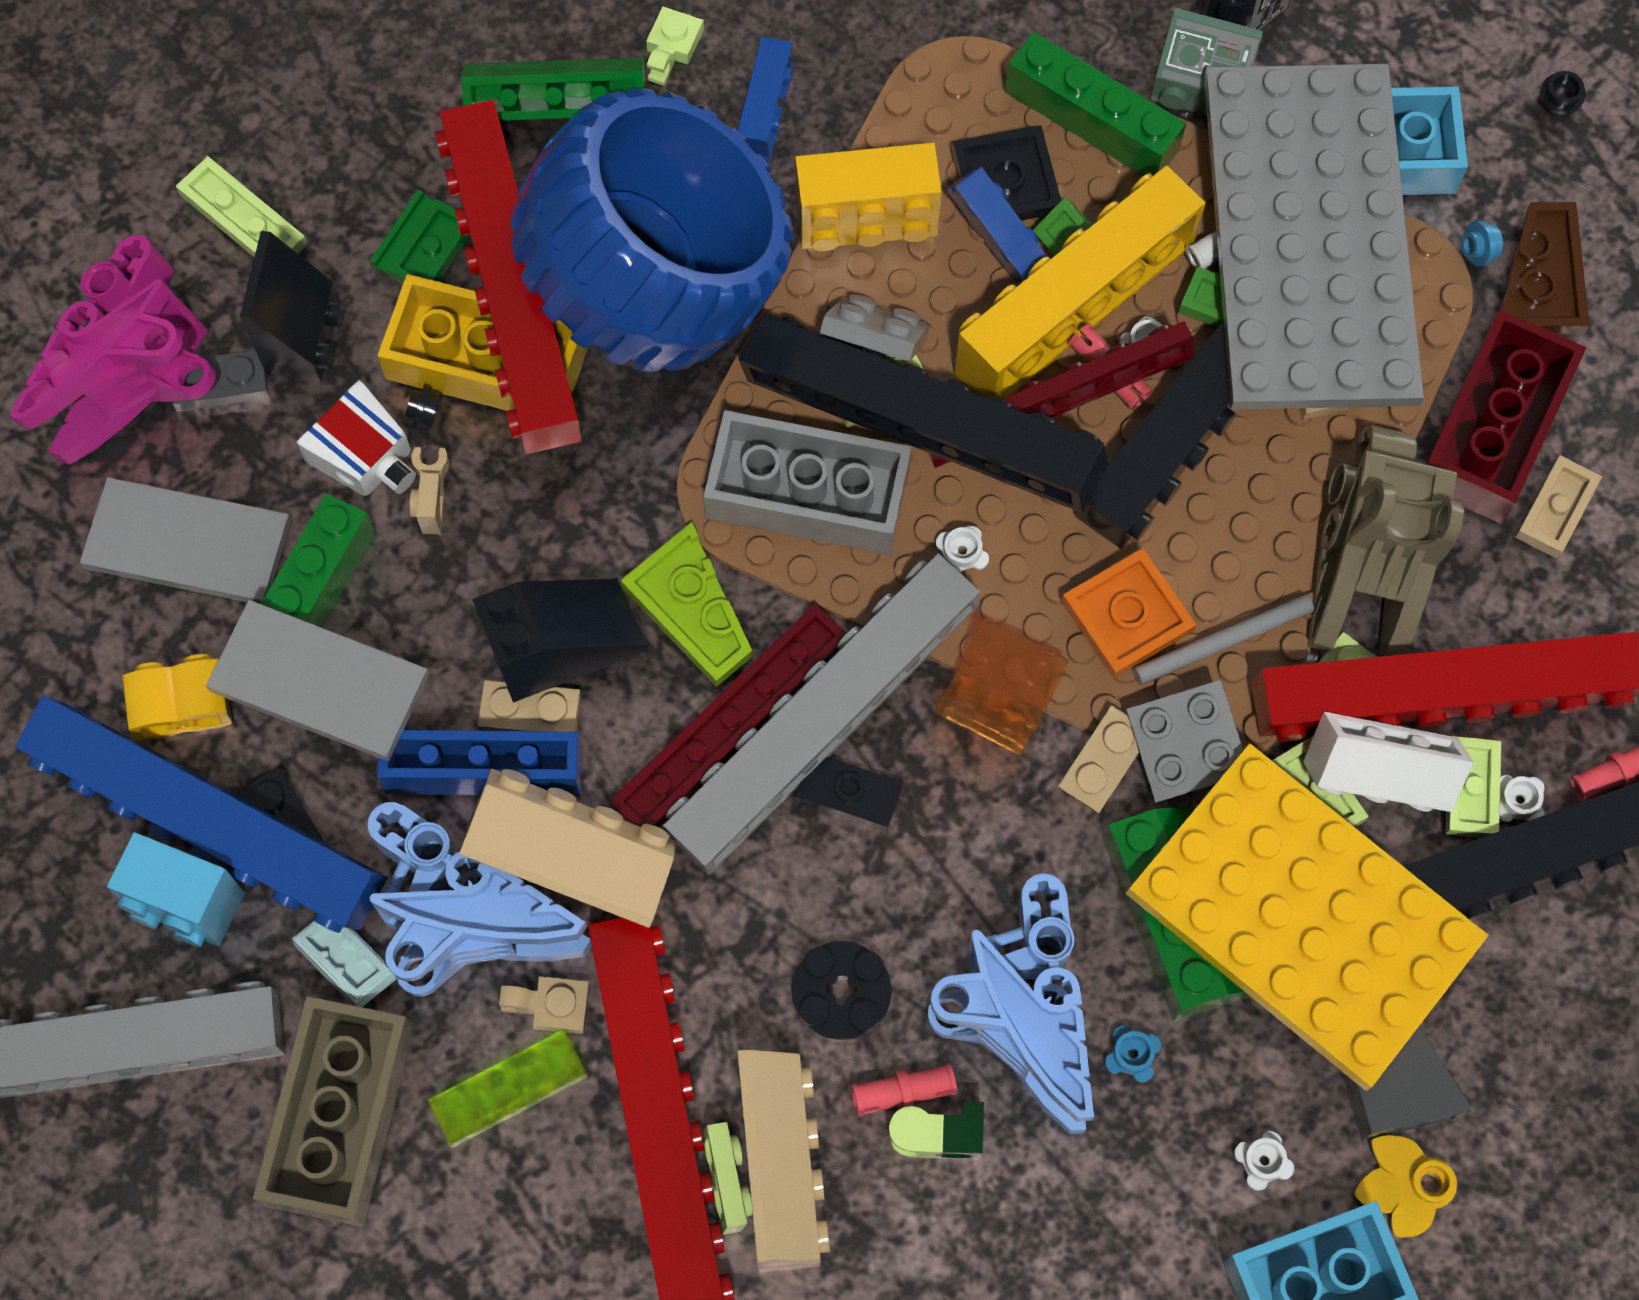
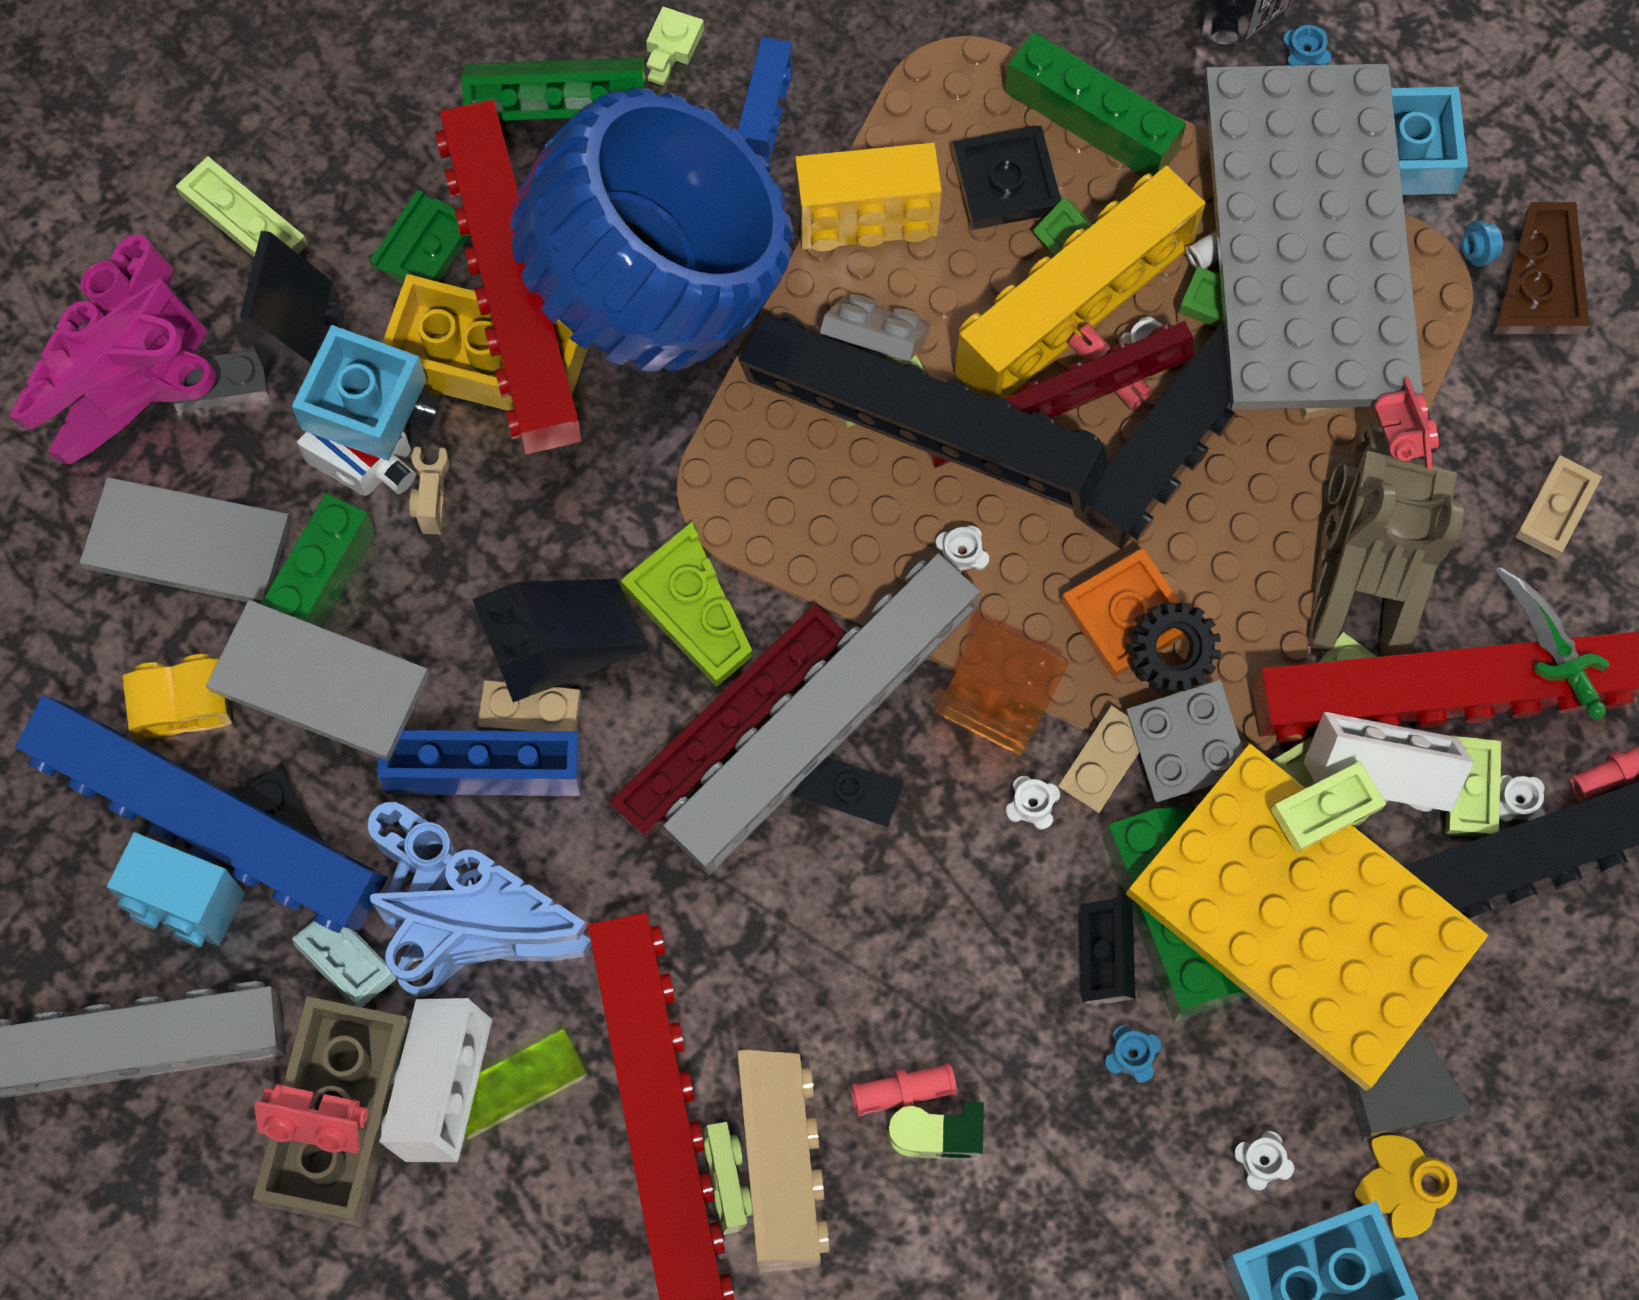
tan slope [459,768,676,928] -> none
tan plate [499,976,589,1034] -> none
light grey brick [703,410,912,555] -> none
black plate [792,941,892,1044] -> none
light blue piece [927,873,1094,1134] -> none
blue piece [946,167,1047,282] -> none
light grey bar [1133,594,1314,685] -> none
sand green slope [1151,8,1263,117] -> none
dark red brick [1425,309,1587,524] -> none
black plate [1540,71,1586,115] -> none
none -> coral hinge [254,1084,368,1154]
none -> medium azure brick [291,325,427,461]
none -> white brick [379,998,492,1162]
none -> white plate [1006,776,1060,830]
none -> black plate [1080,897,1136,1005]
none -> black tyre [1125,602,1221,691]
none -> yellowish green plate [1271,761,1386,853]
none -> dark azure plate [1283,25,1331,66]
none -> coral hinge [1374,377,1439,469]
none -> piece [1495,567,1609,720]

